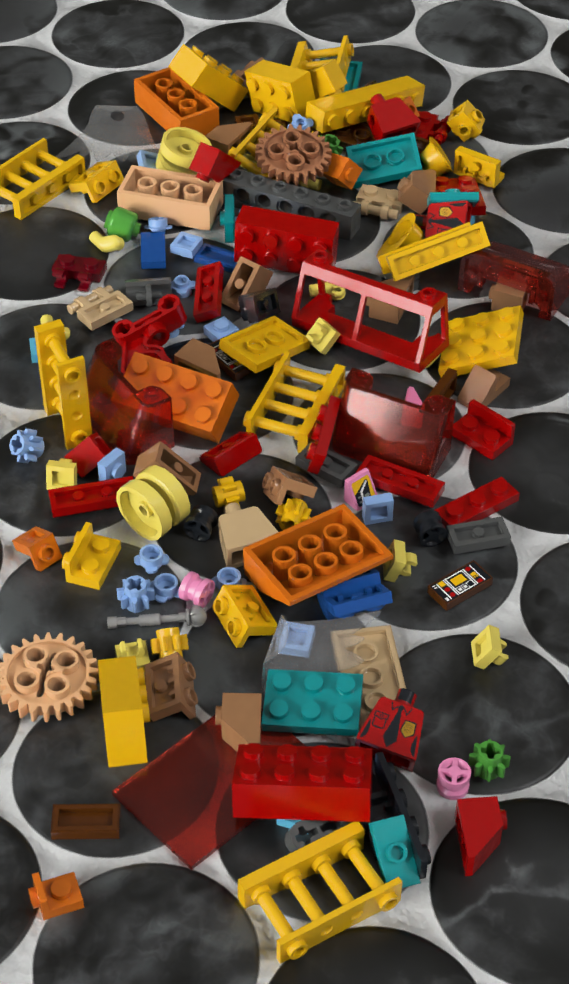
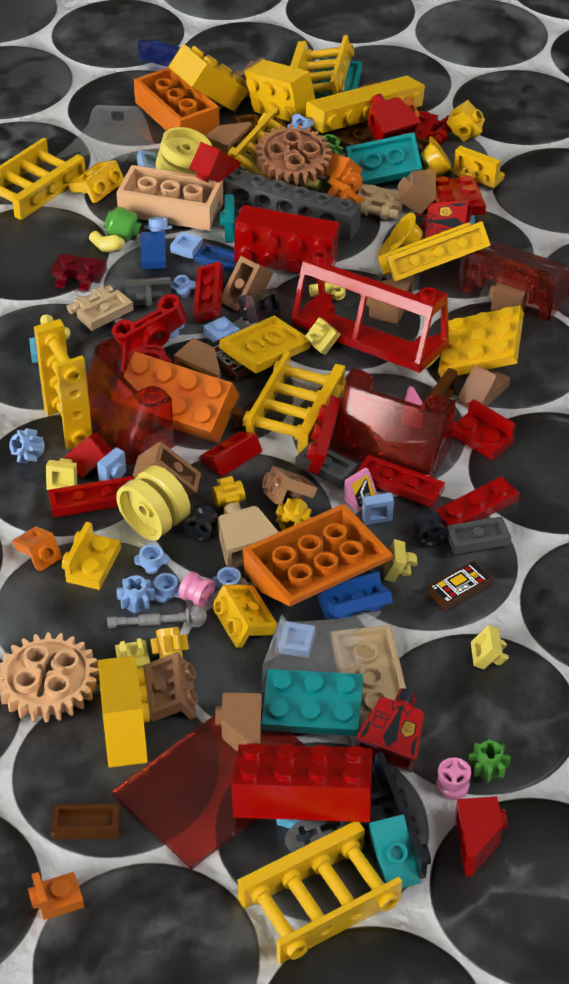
yellow brick [310,59,348,99] -> none
teal plate [427,189,479,207] -> none
none -> clear blue bracket [138,39,181,67]
none -> reddish brown bar [232,399,257,430]
none -> orange hips [327,171,364,204]

